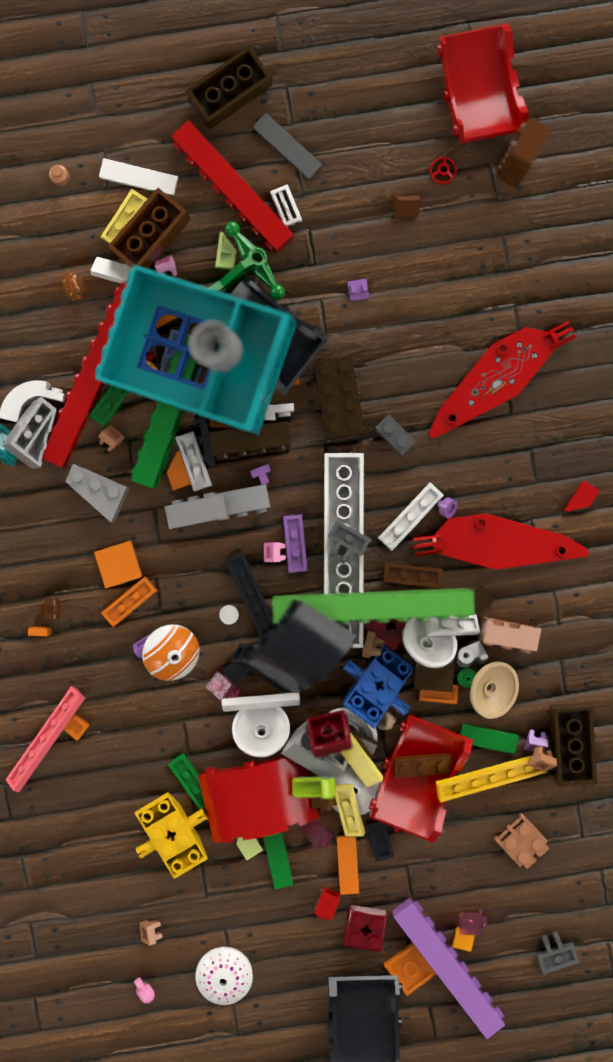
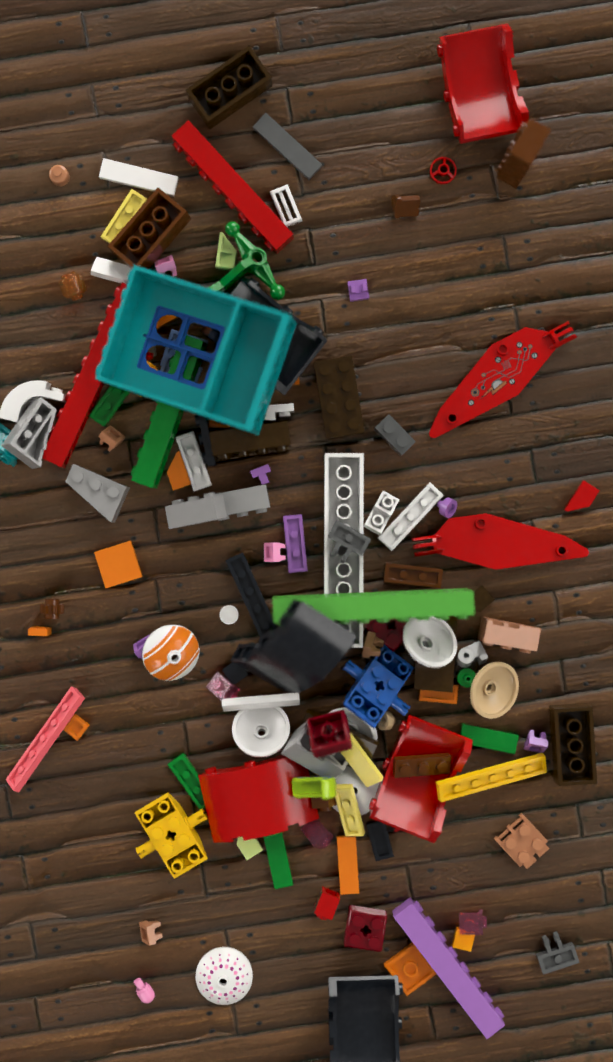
orange tile [101,576,158,627] -> none
light grey wheel [190,321,242,372] -> none
white tile [424,615,481,636] -> none
nougat tile [529,746,557,771] -> none
none -> white slope [363,491,399,535]

